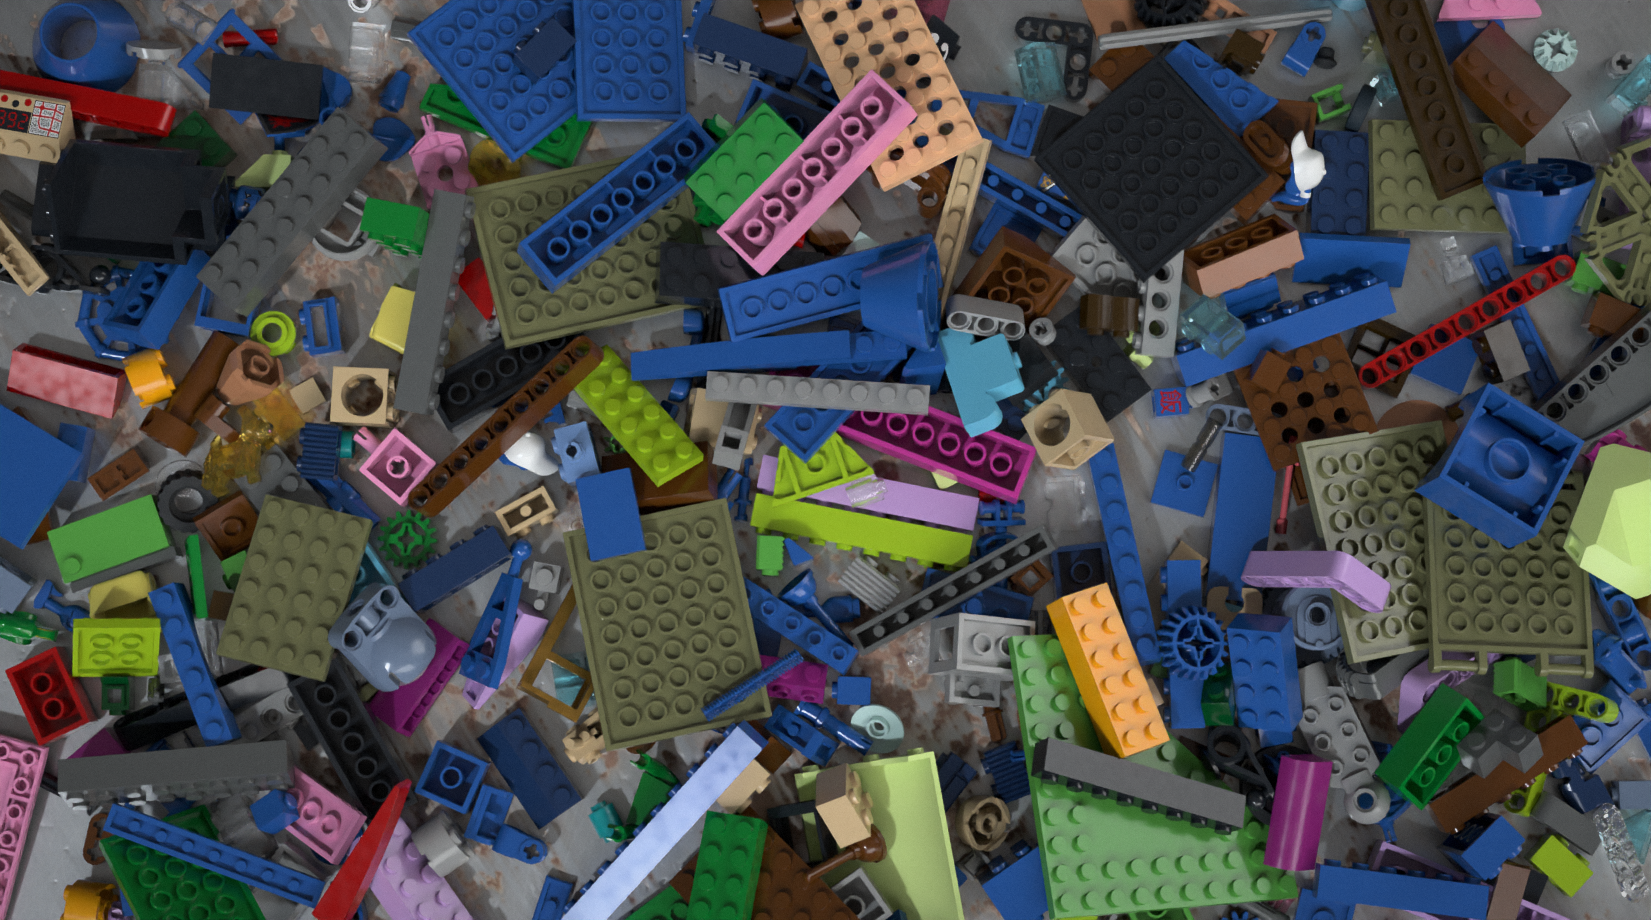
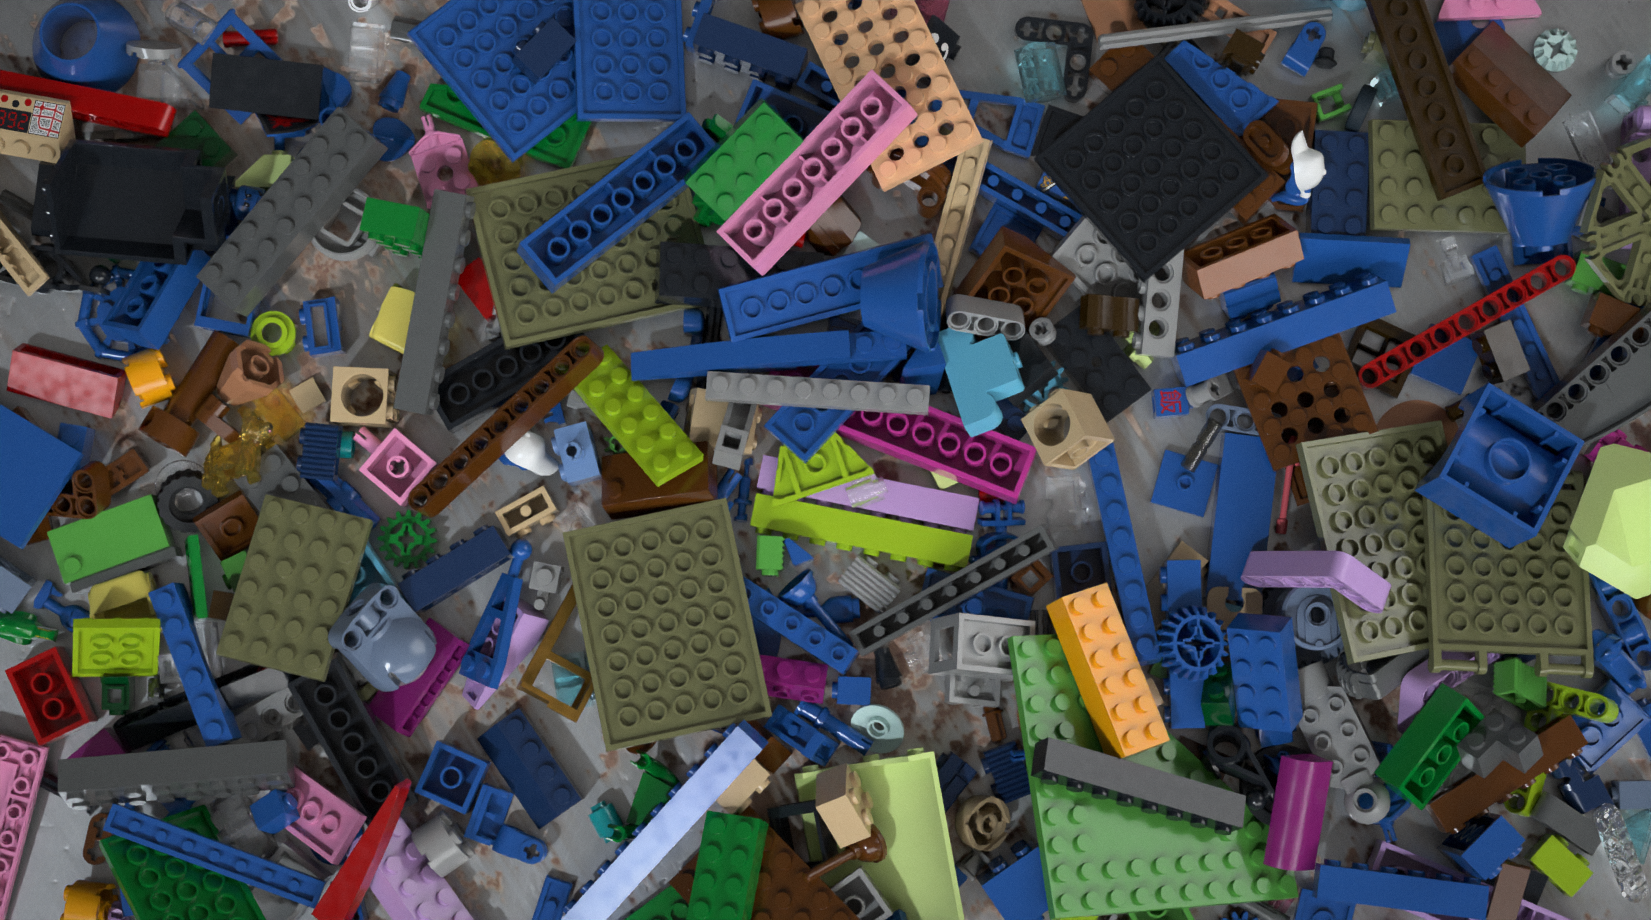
tan brick [562,708,605,765] -> none
blue tile [575,468,647,562] -> none
blue axle [701,649,804,722] -> none
clear light blue brick [1180,294,1246,360] -> none
none -> reddish brown beam [46,460,111,519]
none -> black cone [874,647,903,690]

